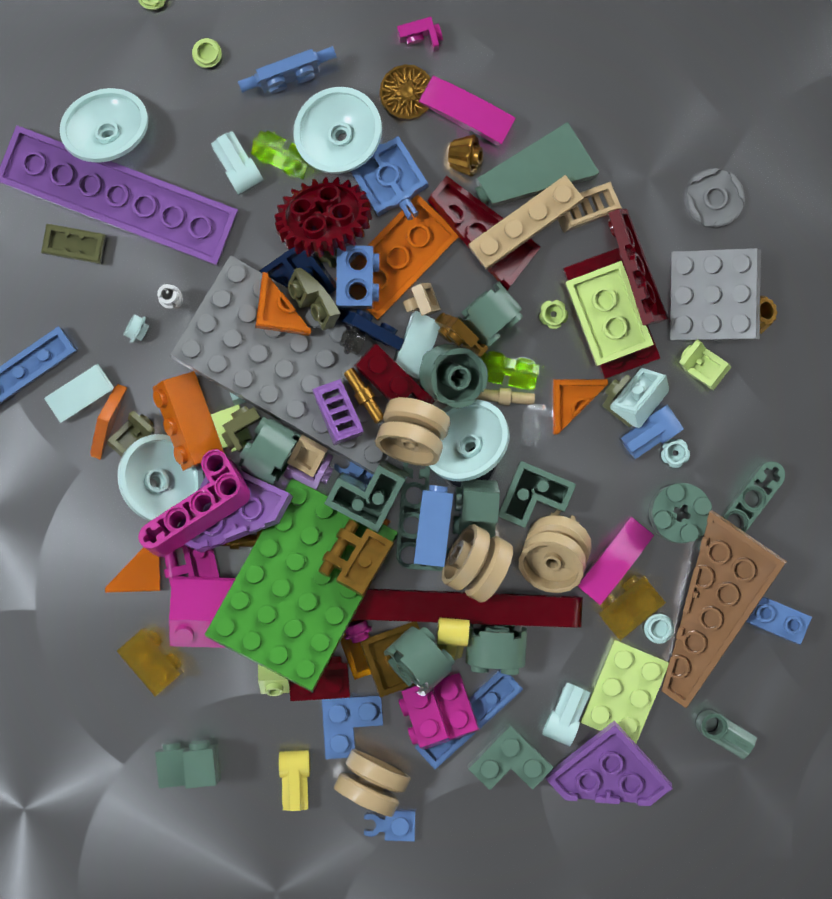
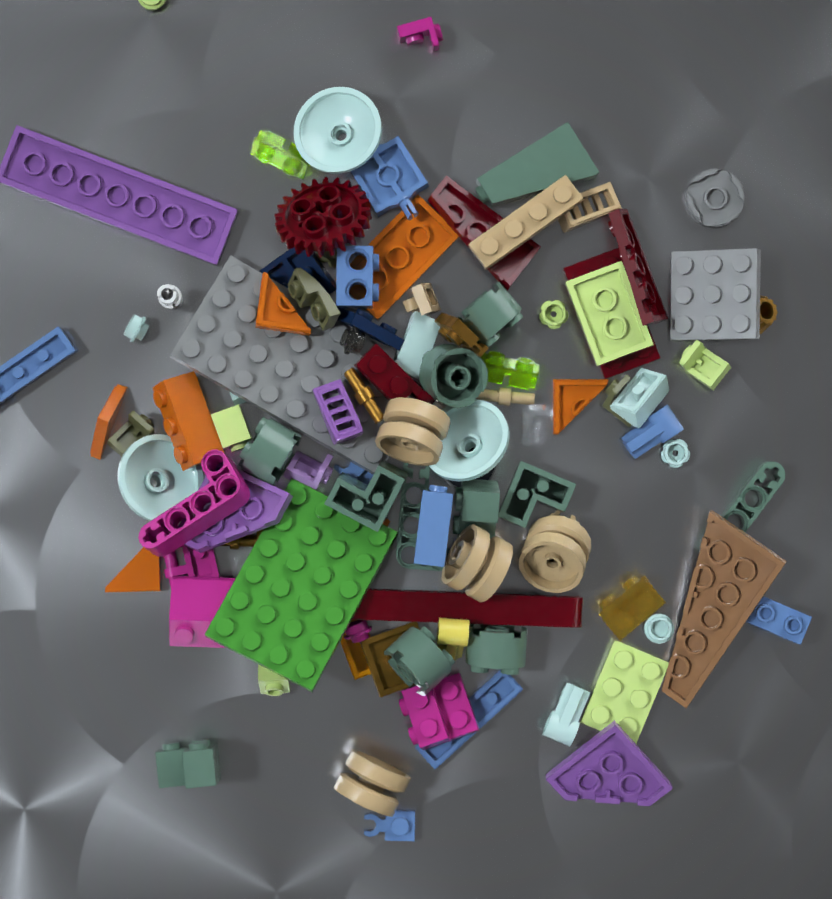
olive plate [41,224,106,265] -> none
light aqua slope [44,363,114,423] -> none
light aqua dish [60,88,148,162] -> none
clear yellow bracket [117,627,184,696] -> none
yellowish green plate [192,38,222,69] -> none
light aqua piece [211,131,264,195] -> none
olive bracket [221,406,262,452] -> none
medium blue plate [238,46,337,94] -> none
light yellow piece [279,750,310,811] -> none
tan tile [287,435,328,477] -> none
dark red bracket [289,656,350,701] -> none
pearl gold plate [319,519,394,597] -> none
medium blue plate [322,695,383,759] -> none
pearl gold wheel [379,64,431,120] -> none
dark pink slope [418,76,516,145] -> none
pearl gold piece [448,134,483,177] -> none
sand green brick [467,723,553,790] -> none
dark pink slope [577,517,654,605] -> none
sand green brick [648,483,712,543] -> none
sand green piece [696,710,757,760] -> none

